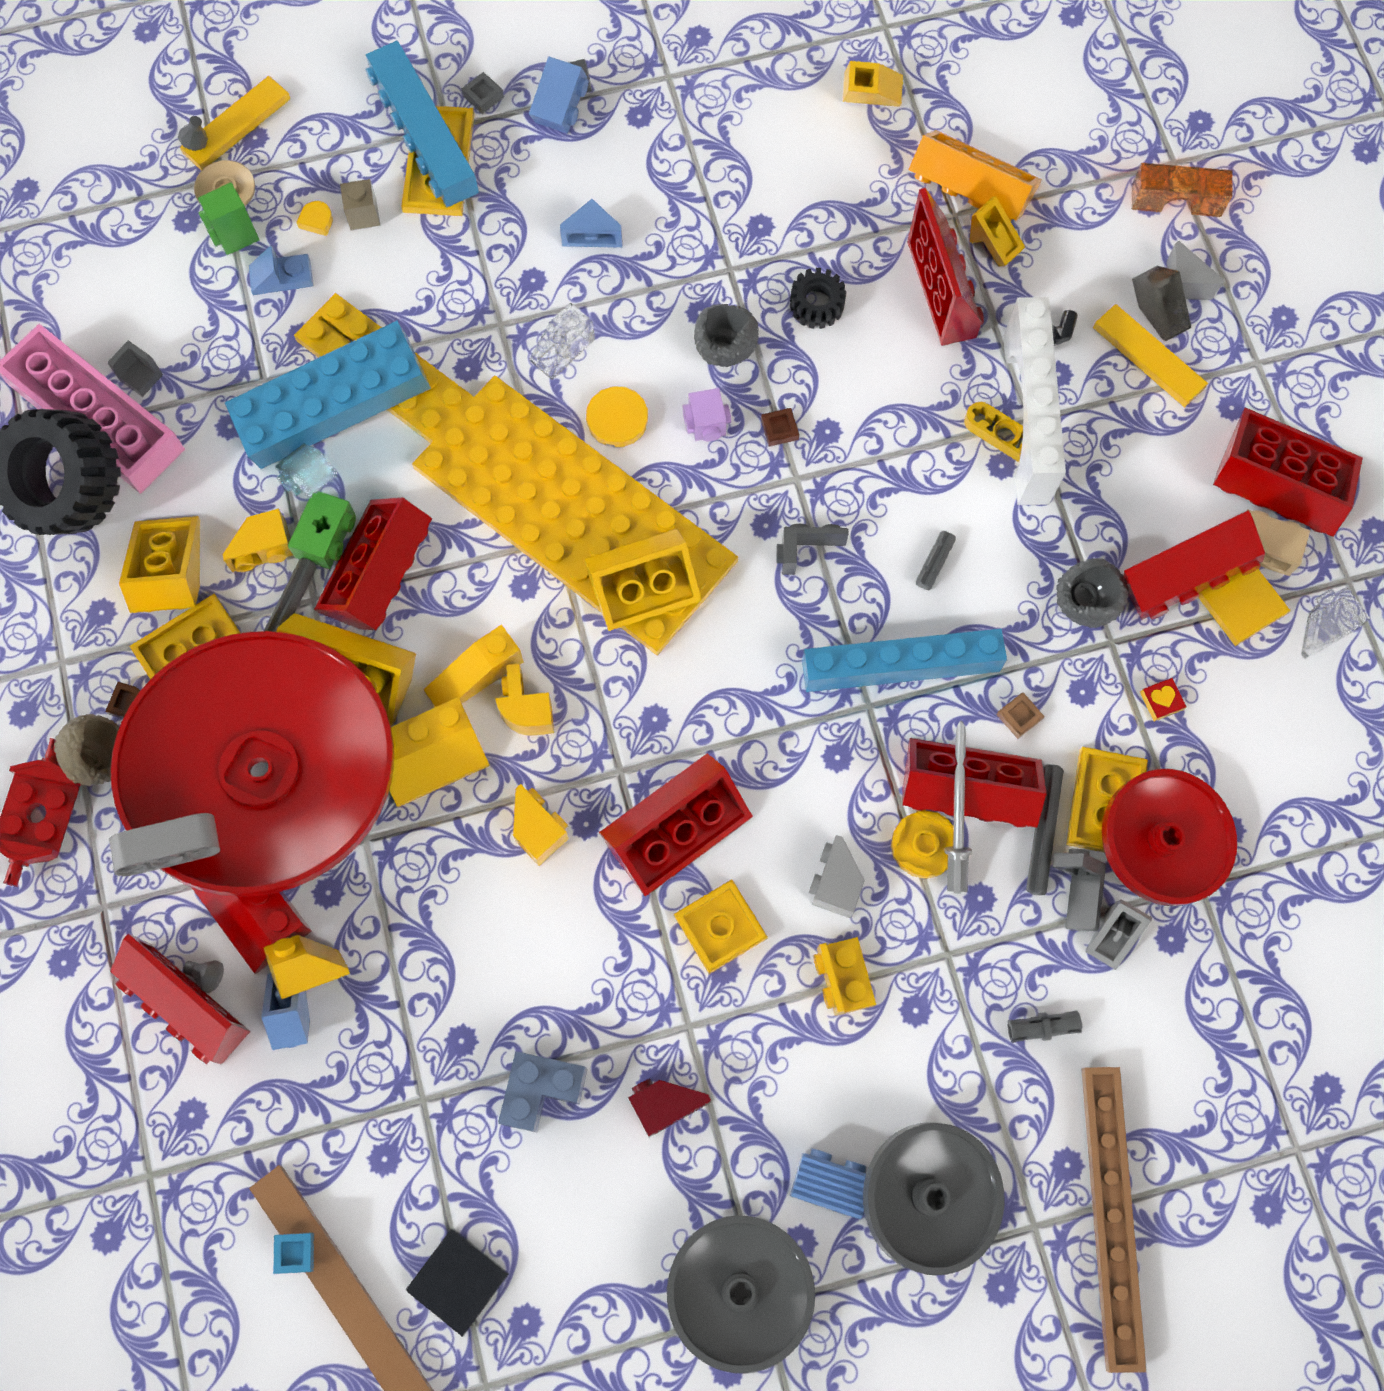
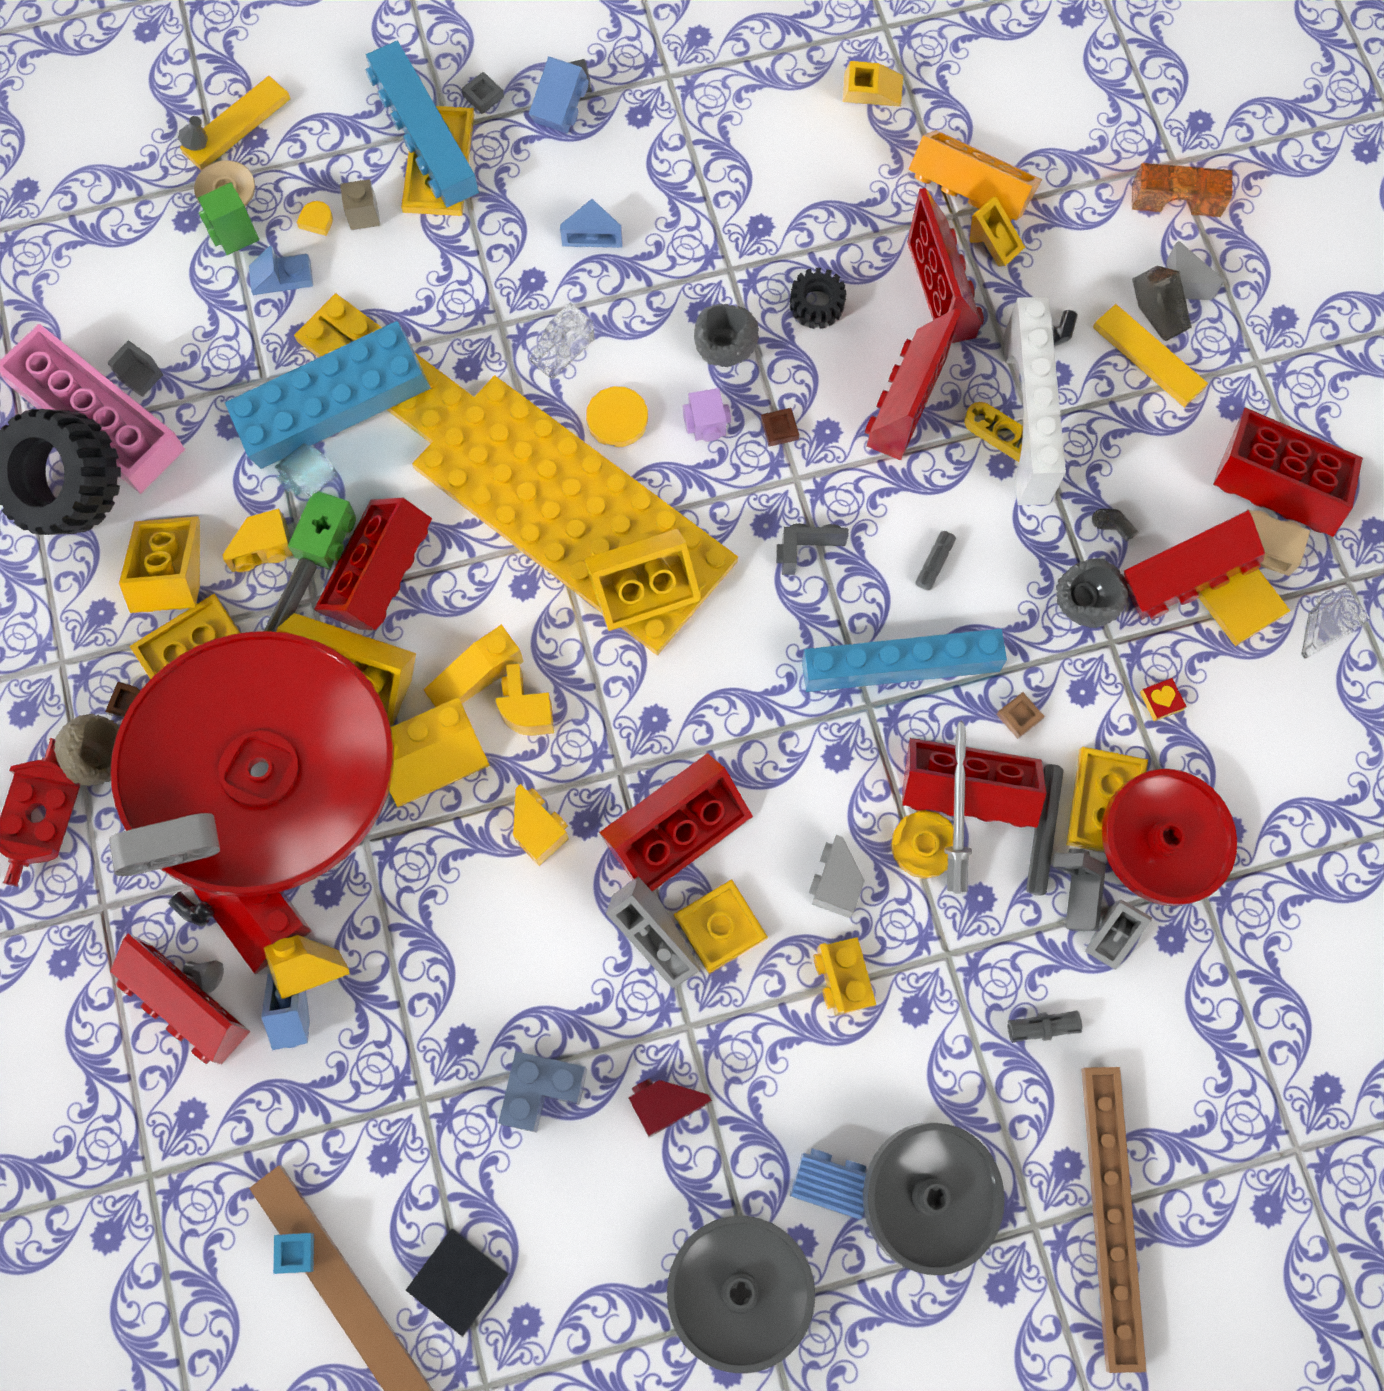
none -> black arm [168,891,214,926]
none -> light grey slope [606,876,700,989]
none -> slope [864,308,962,460]
none -> clear smoke arm [1091,509,1139,542]

